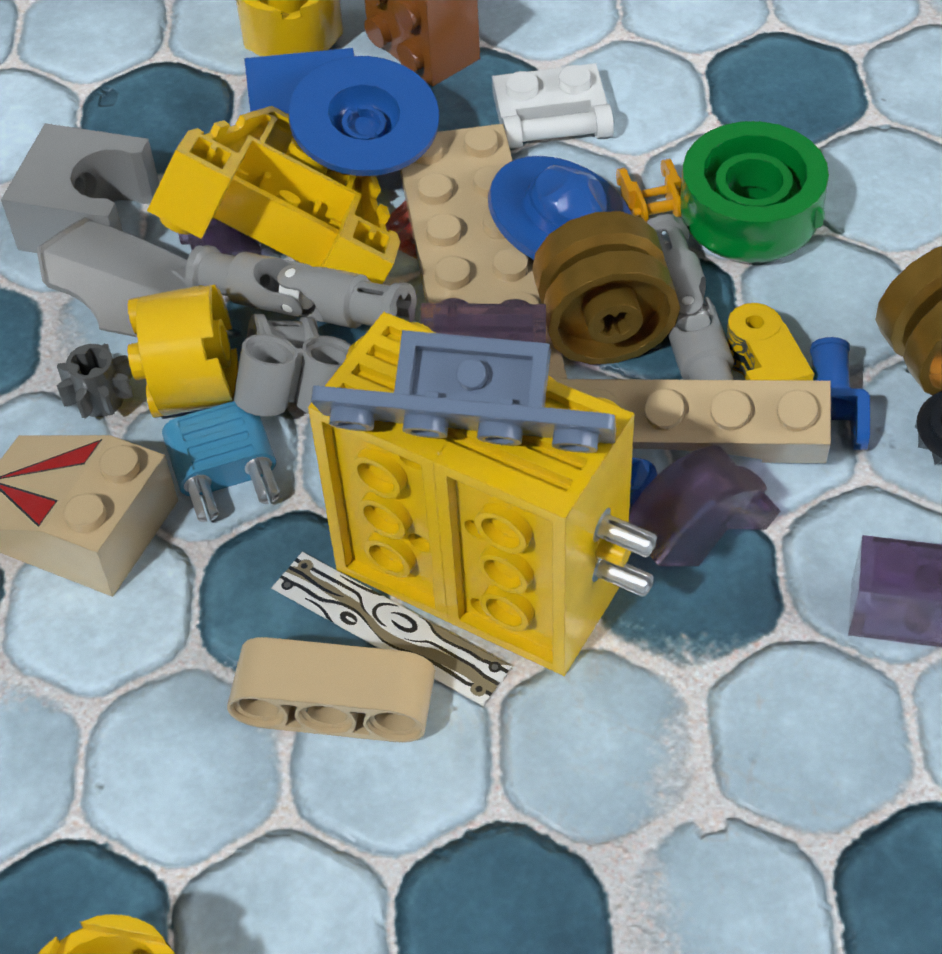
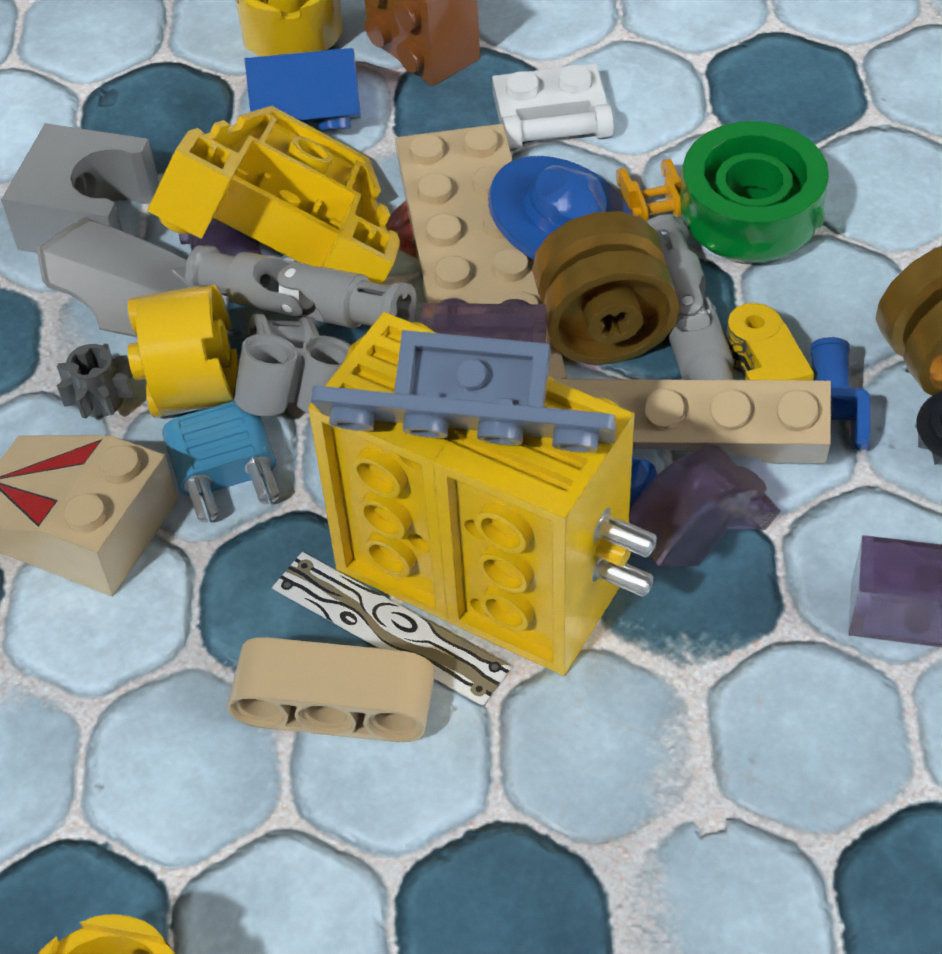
blue hat [289,56,439,176] -> none

